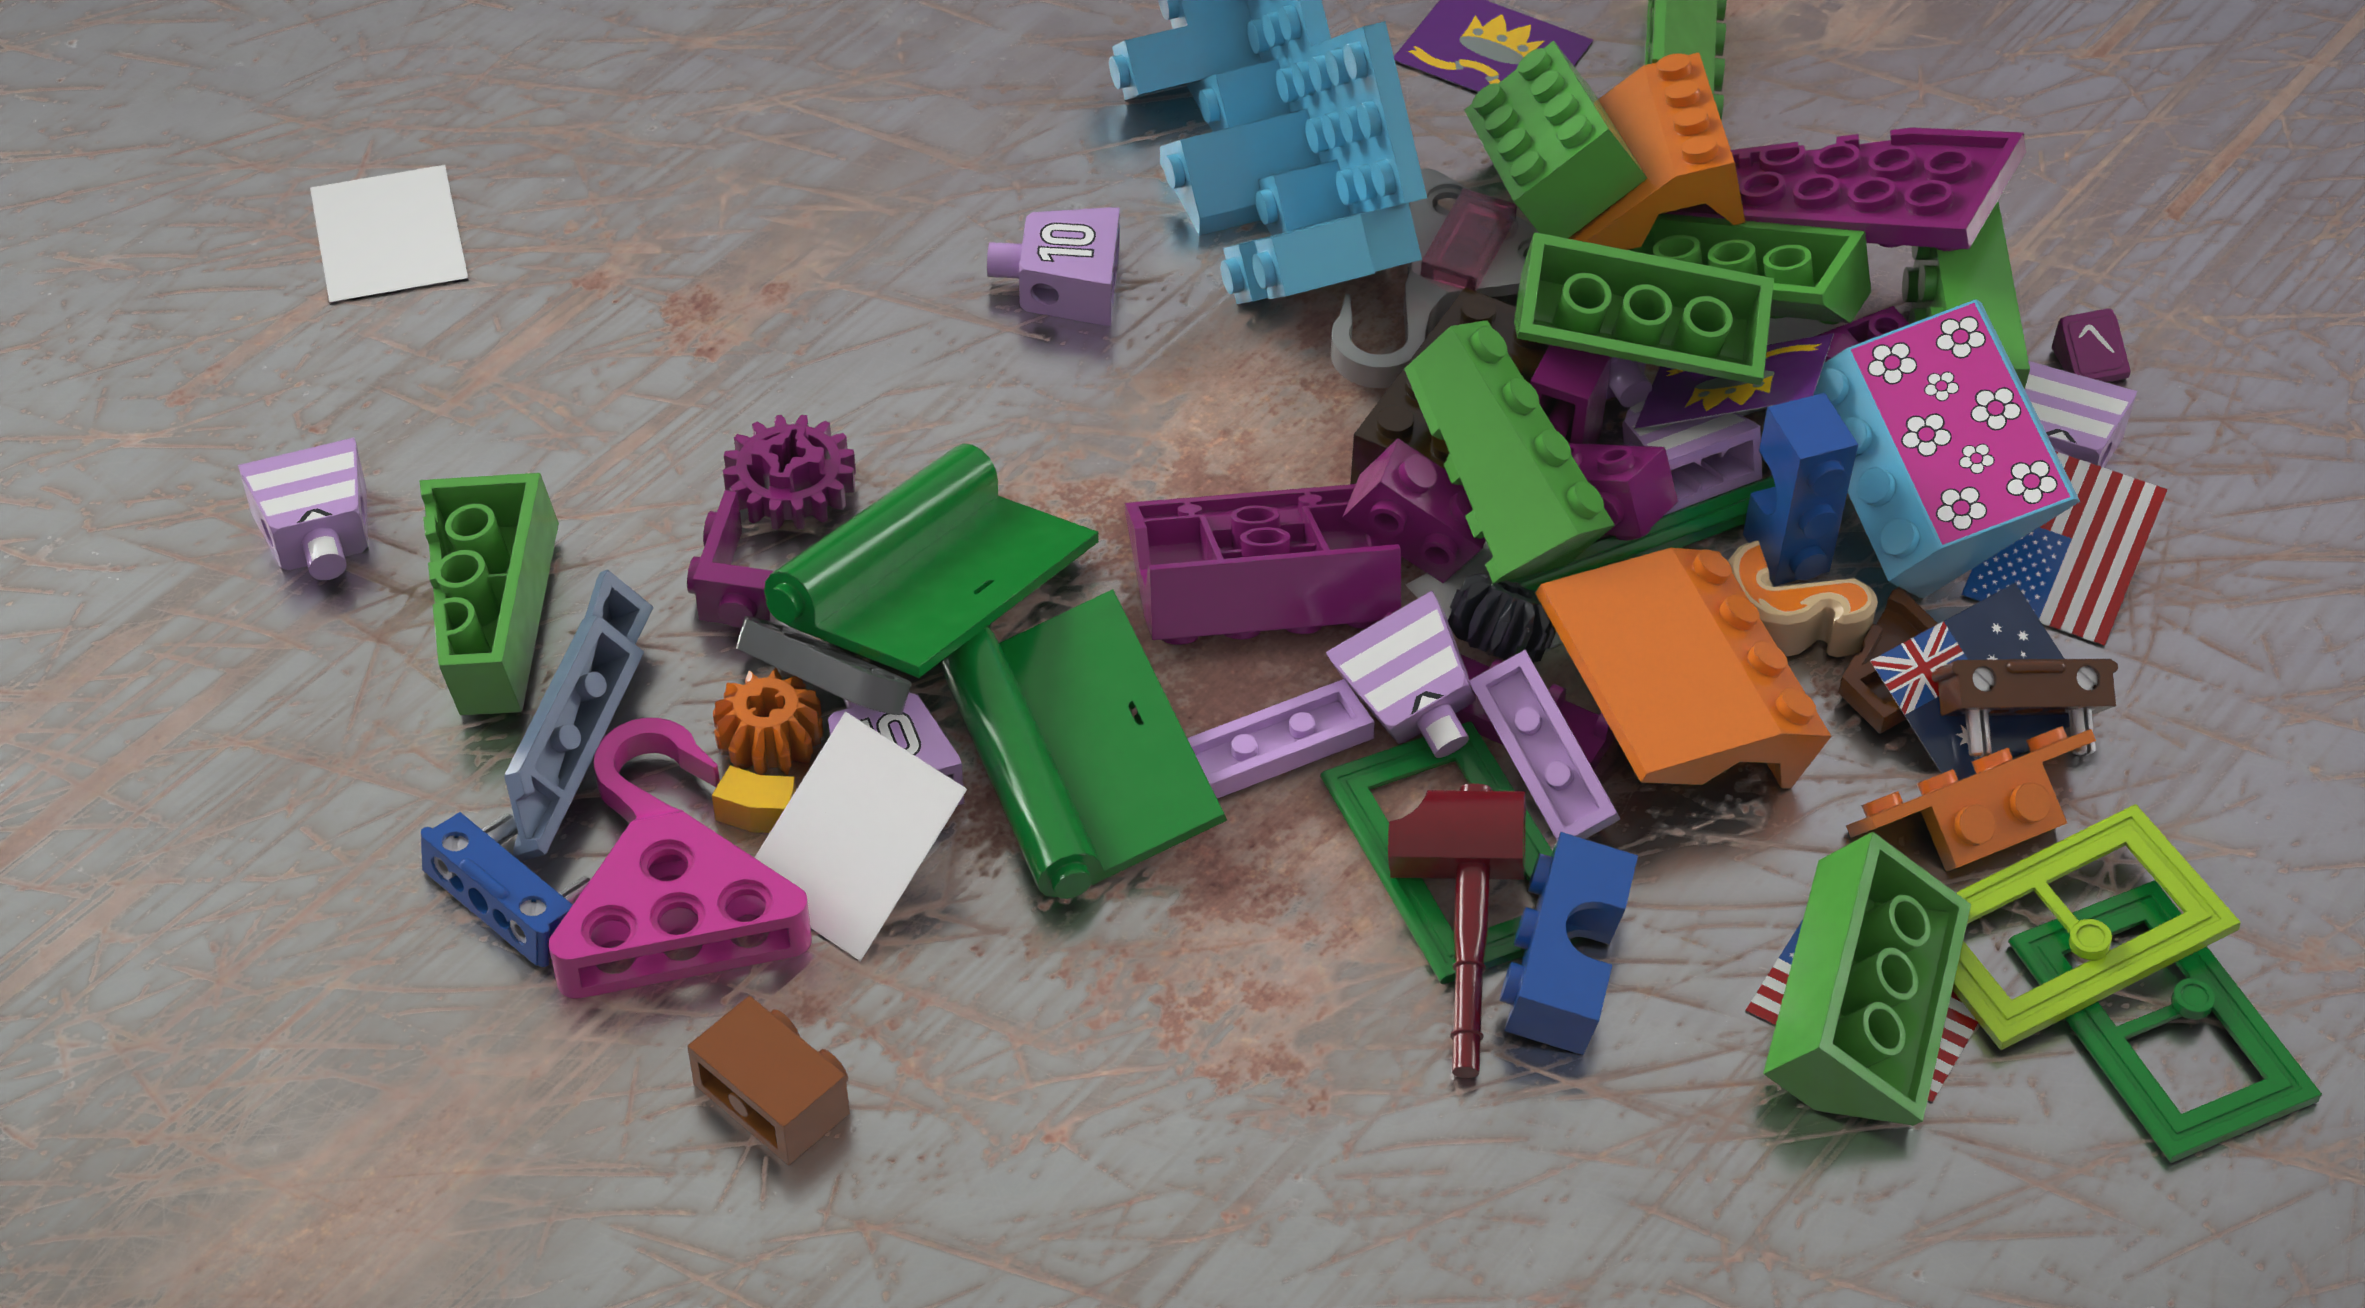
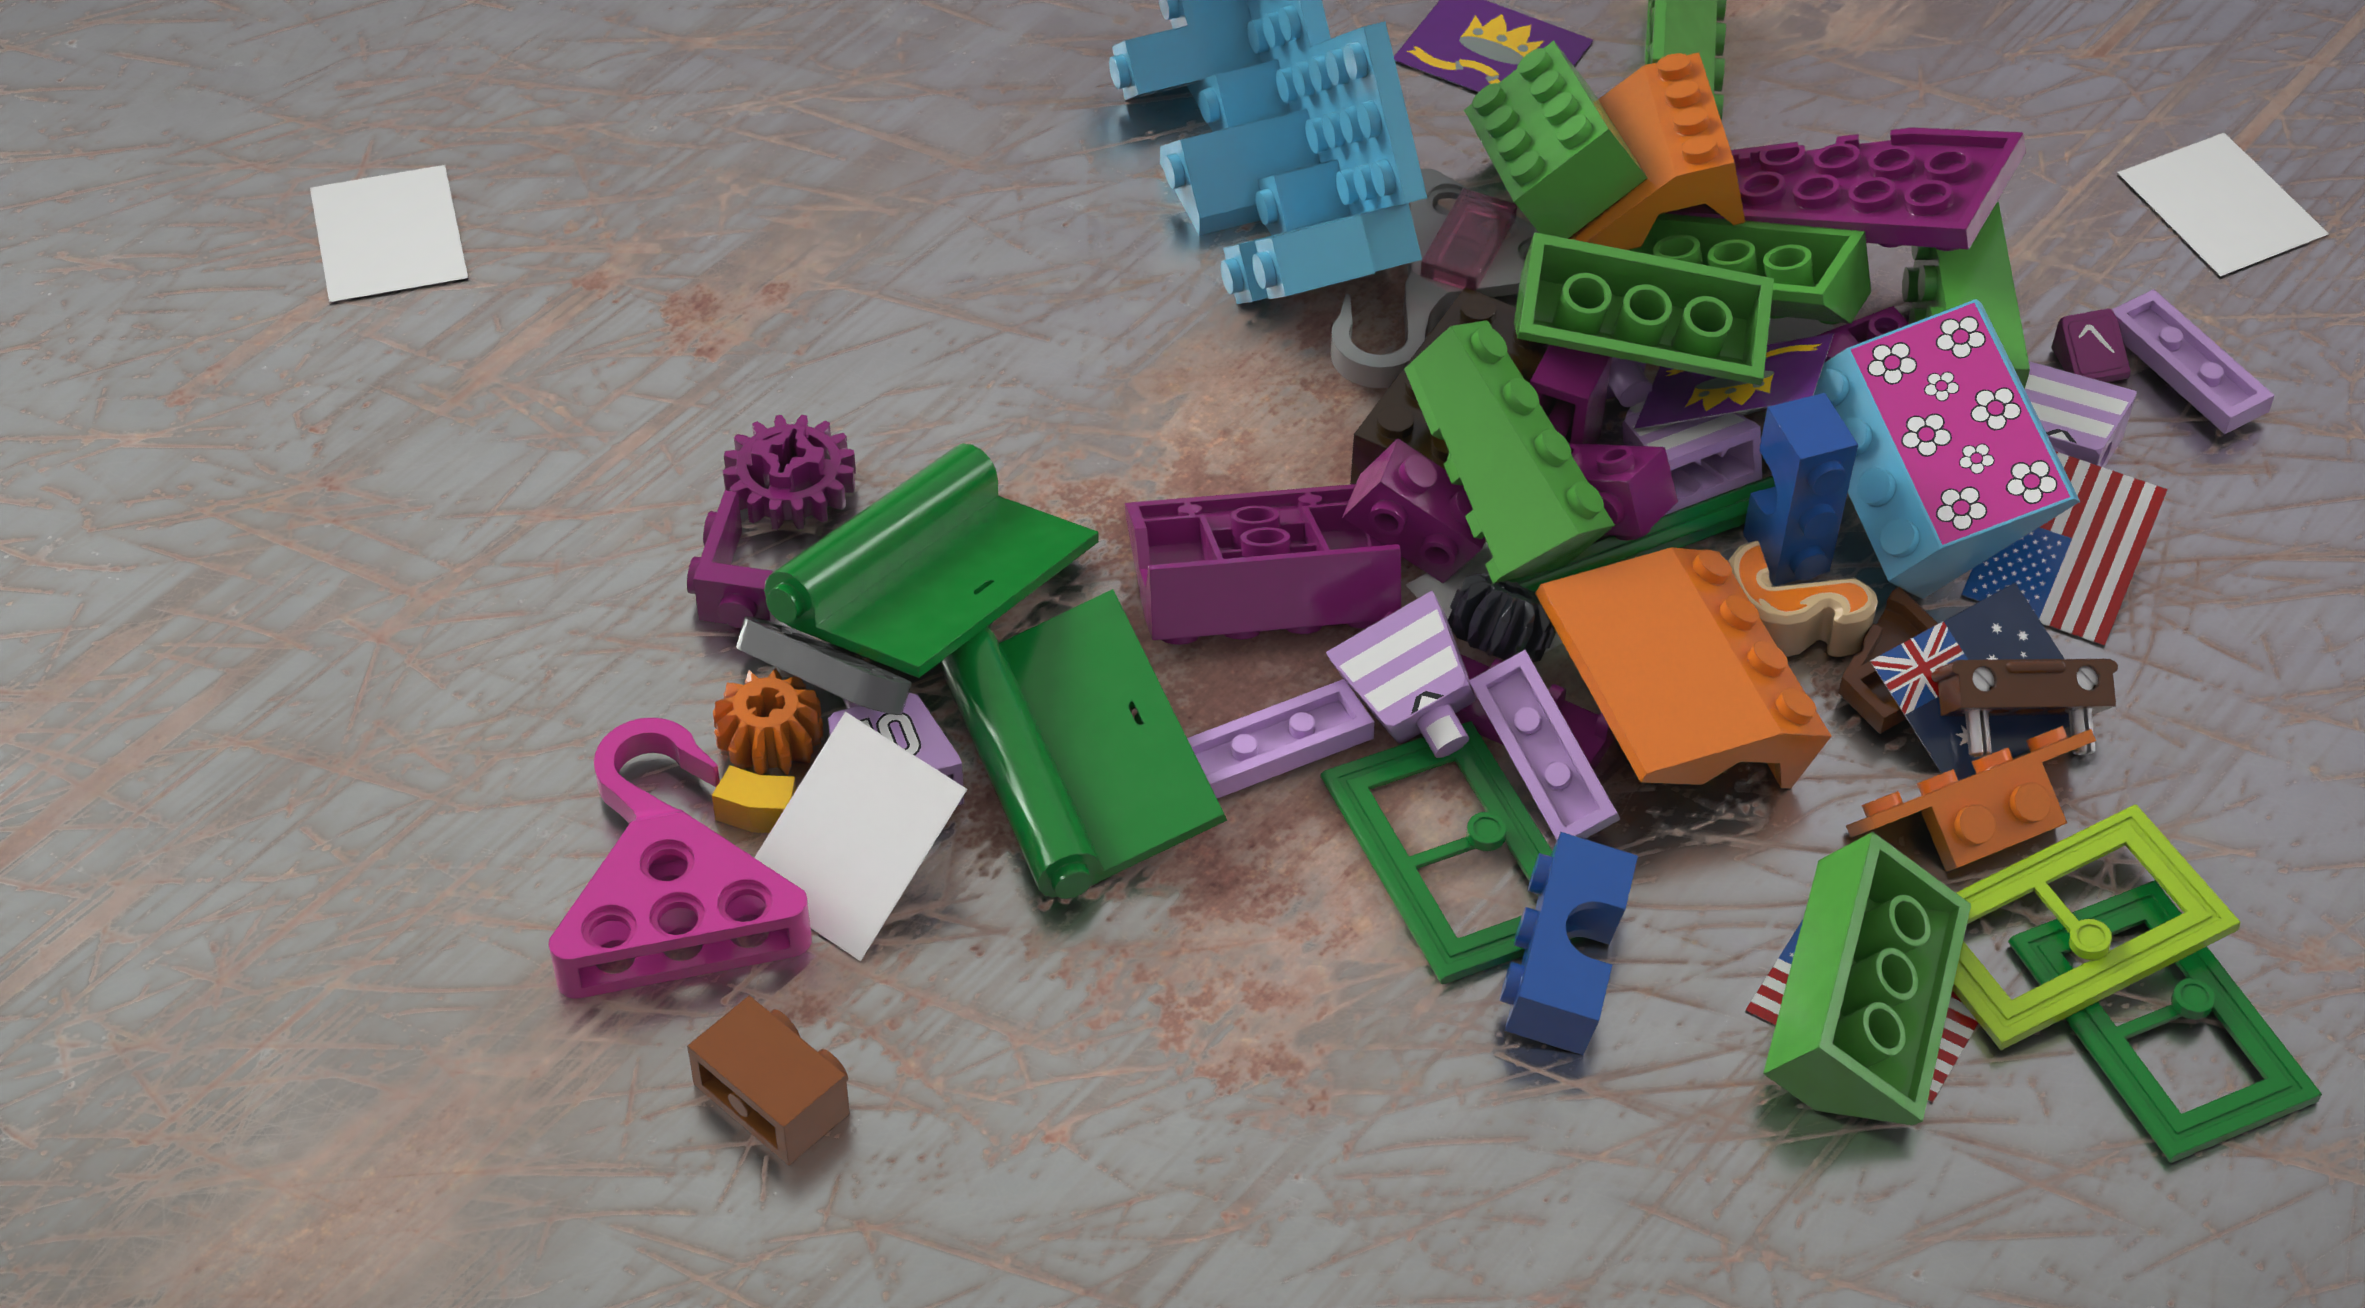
lavender torso [238,437,368,580] -> none
bright green wedge [419,473,559,715] -> none
blue piece [421,812,590,967] -> none
sand blue wedge [504,569,654,861] -> none
lavender torso [987,207,1120,326] -> none
dark red piece [1388,784,1526,1078] -> none
none -> lavender plate [2112,289,2275,434]
none -> white sticker [2117,133,2329,277]

